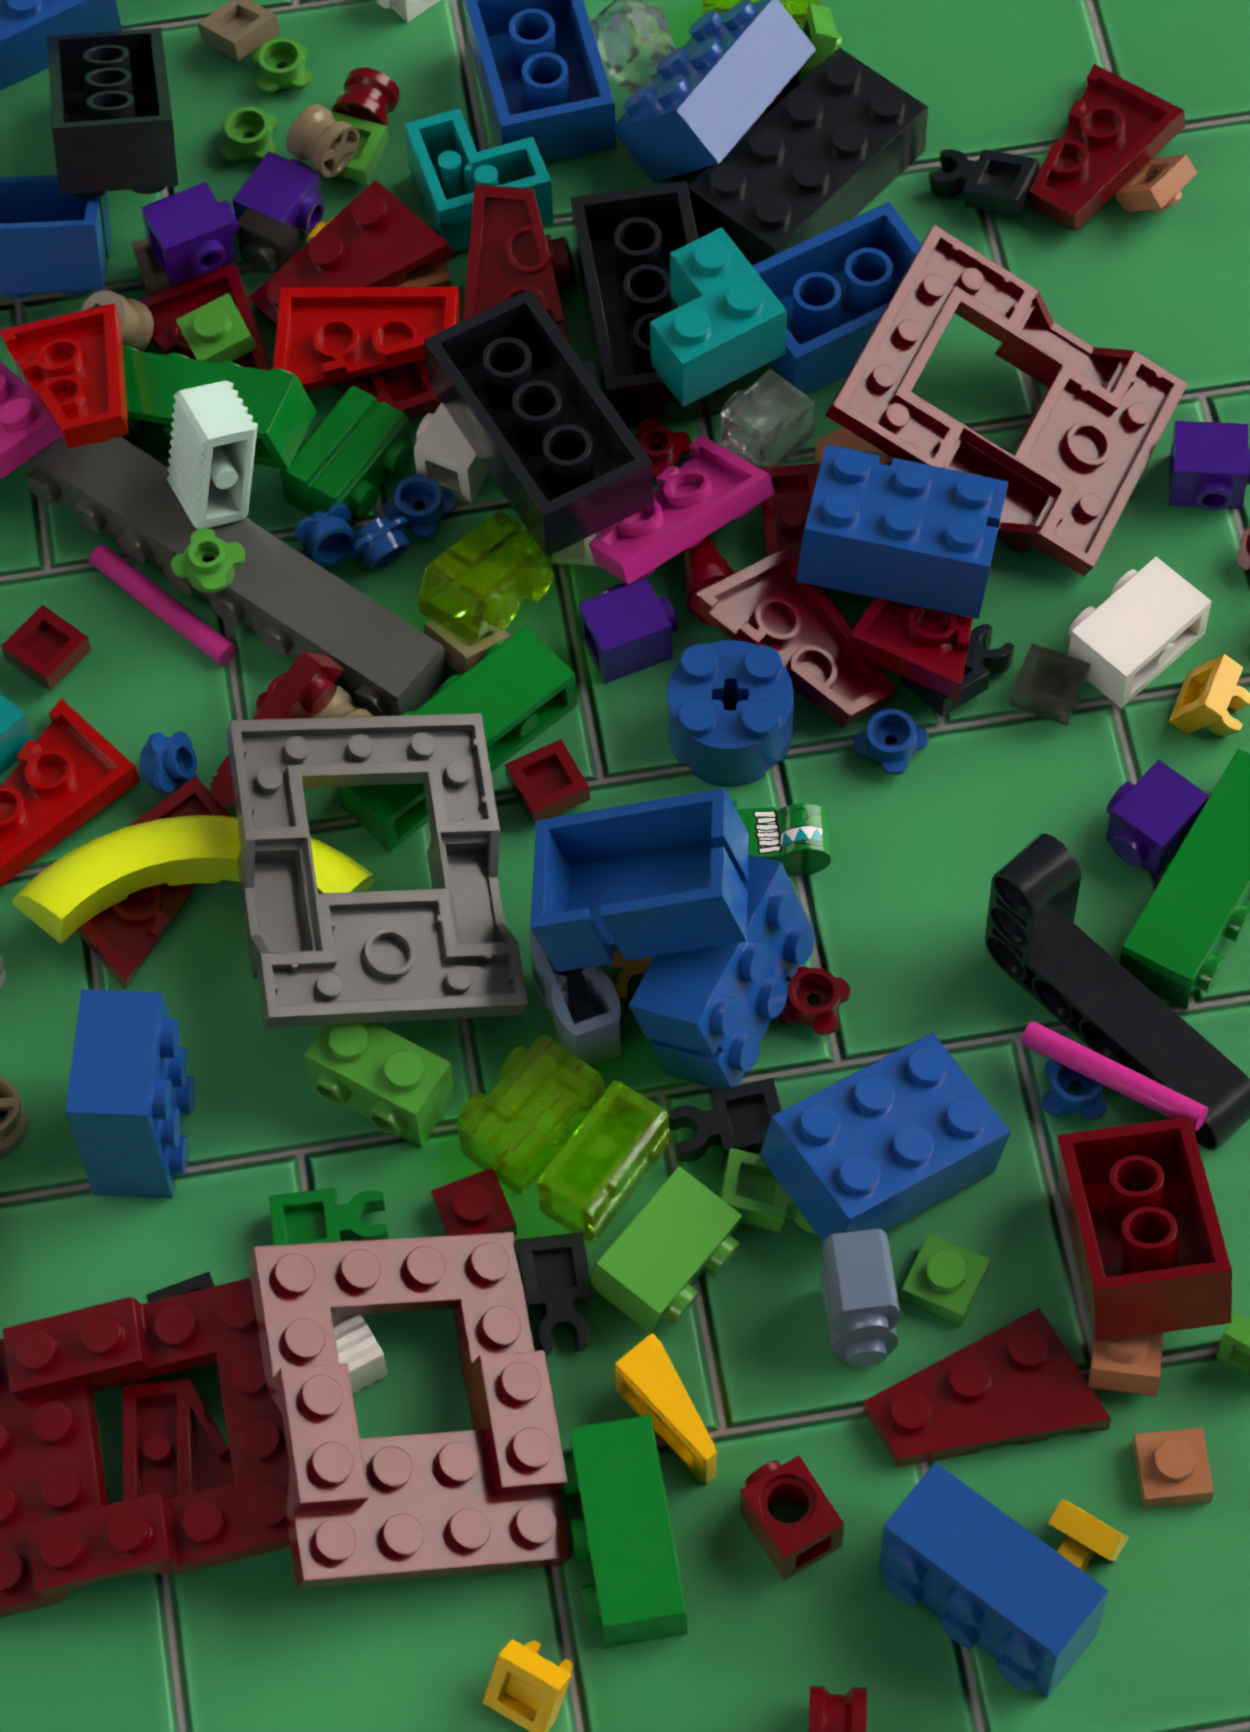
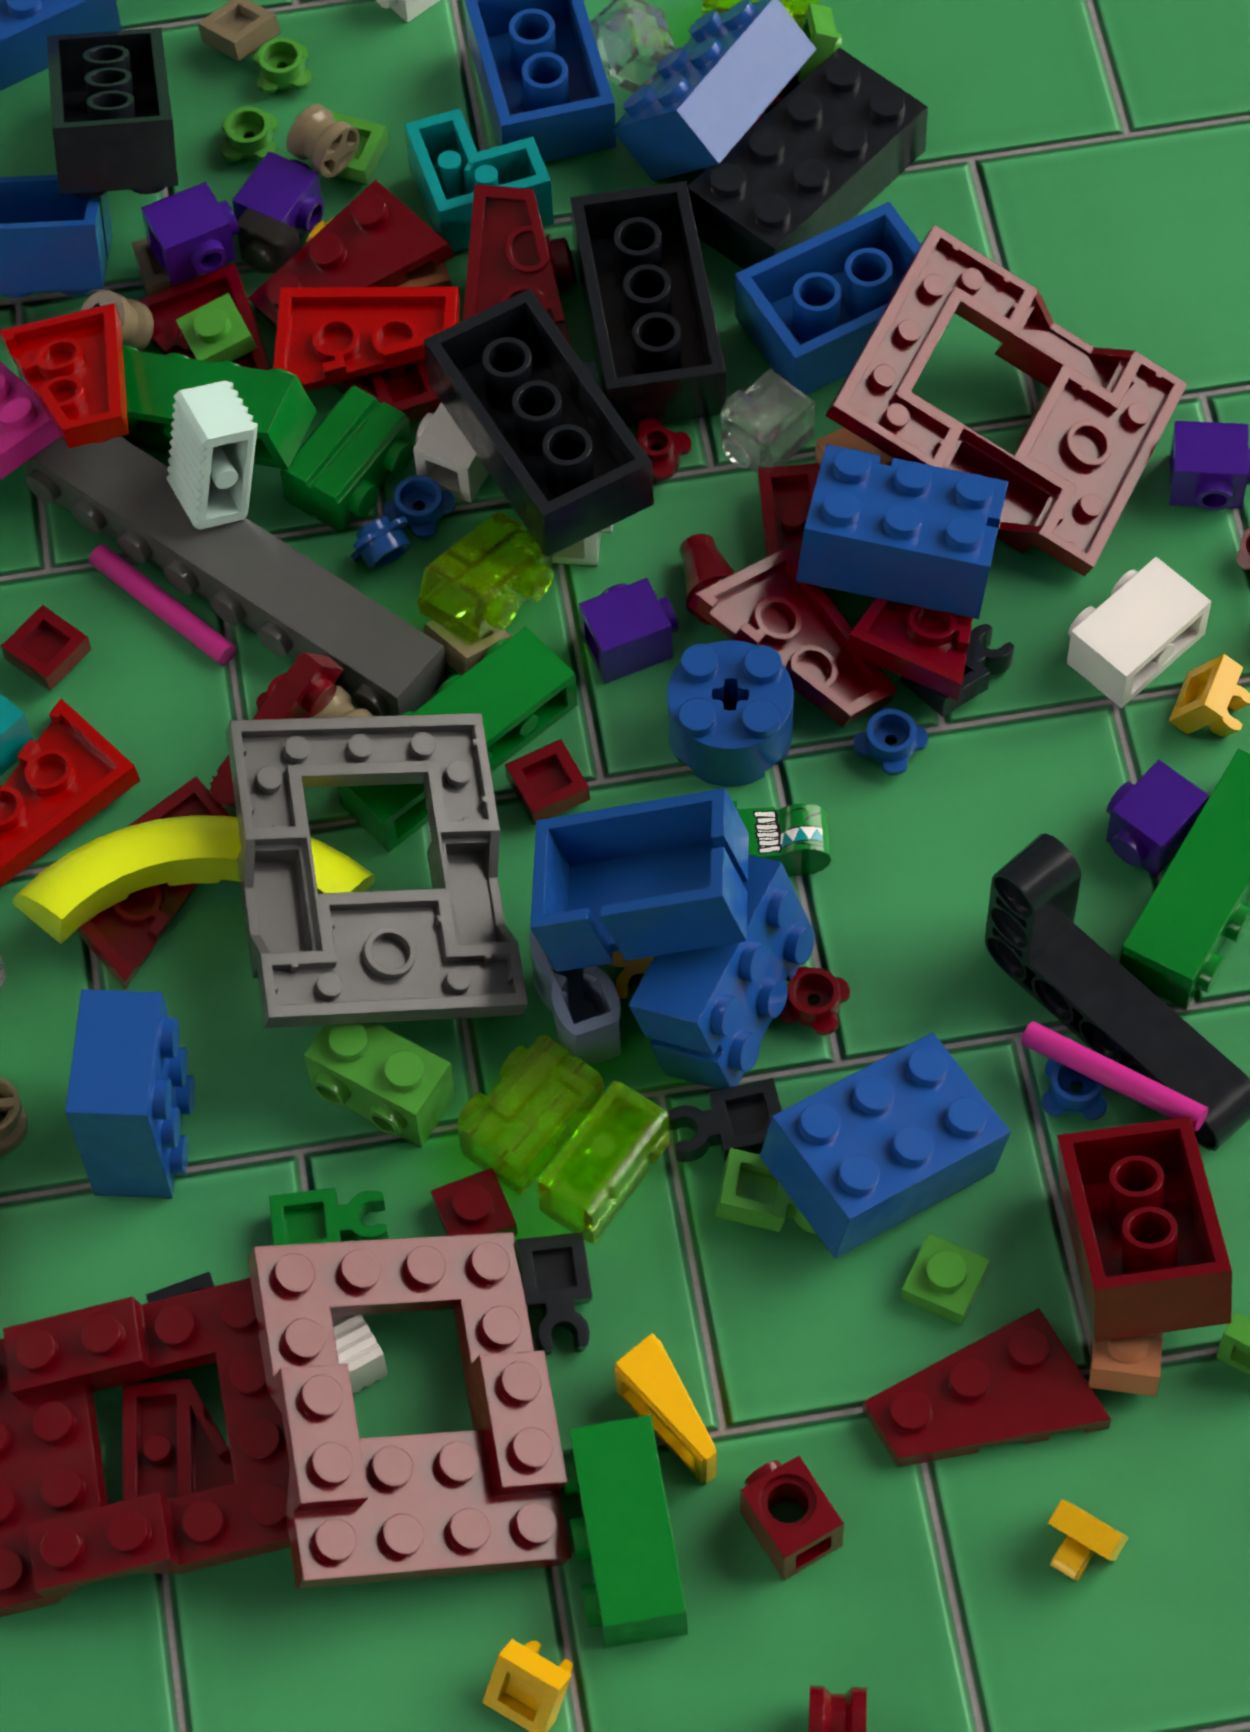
blue plate [140,731,198,794] -> none
bright green plate [171,528,246,593] -> none
blue plate [294,504,357,566] -> none
dark red wheel [331,67,401,127] -> none
dark pink wing [589,435,775,585] -> none
bright green brick [589,1166,742,1334] -> none
teal brick [650,227,787,407] -> none
sand blue brick [820,1228,901,1367] -> none
blue brick [879,1462,1109,1698] -> none
black plate [929,149,1039,216] -> none
clear smoke plate [1009,643,1091,726] -> none
dark red wing [1029,64,1185,232] -> none
nougat plate [1115,154,1197,213] -> none
nougat plate [1132,1427,1214,1508] -> none

